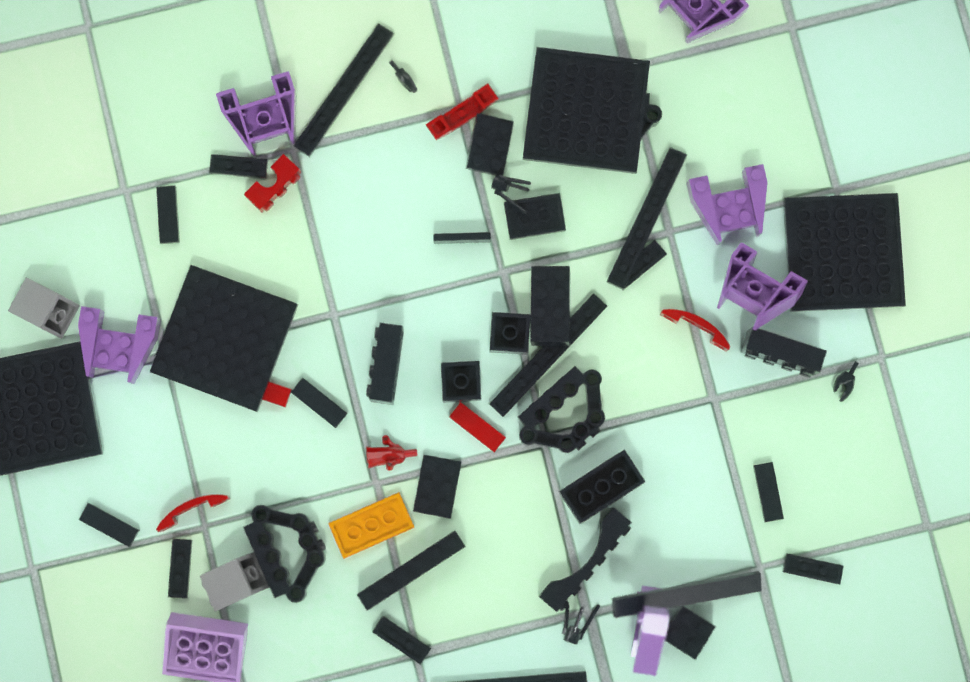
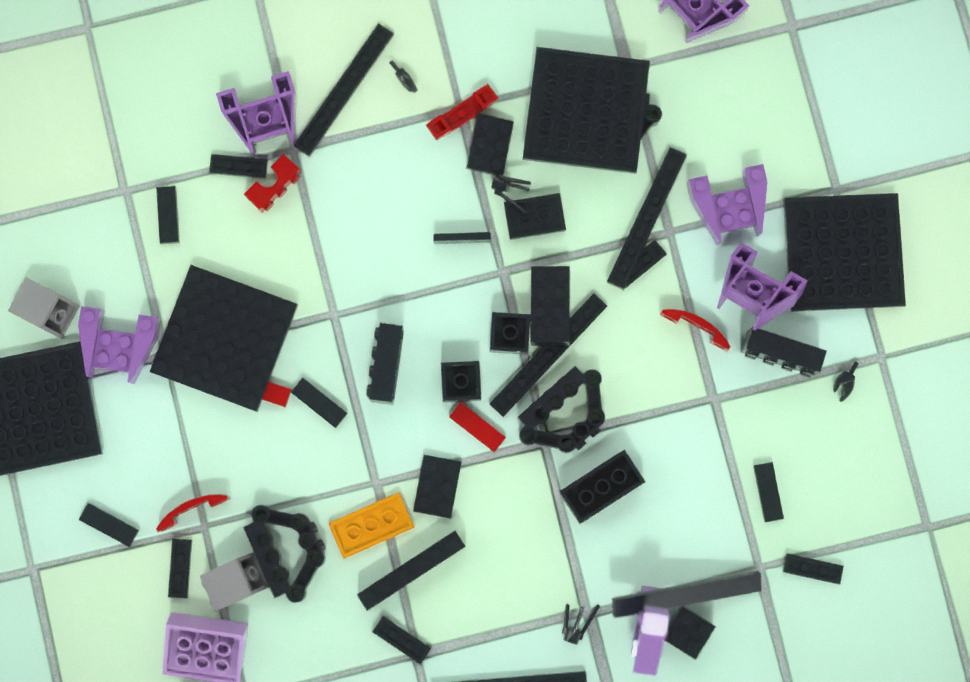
red piece [366,435,418,471] -> none
black arch [538,507,632,612] -> none

